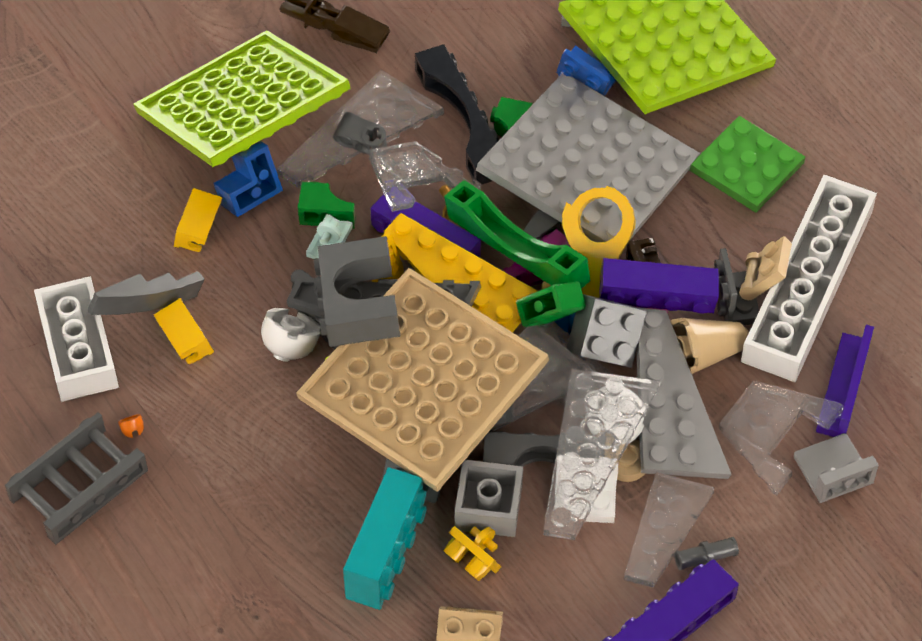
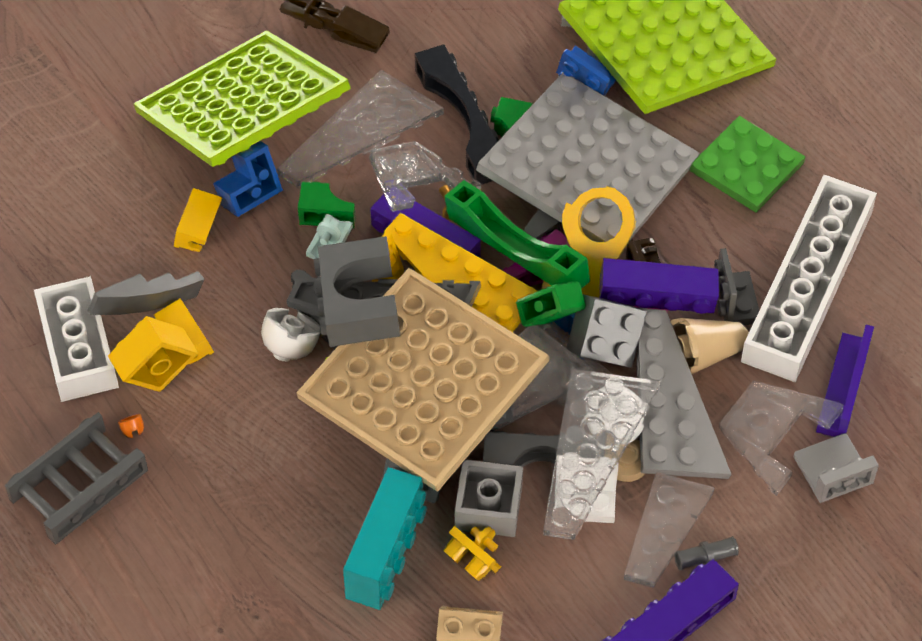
dark grey piece [333,112,387,157] -> none
tan plate [739,236,792,300] -> none
none -> yellow brick [108,316,199,392]

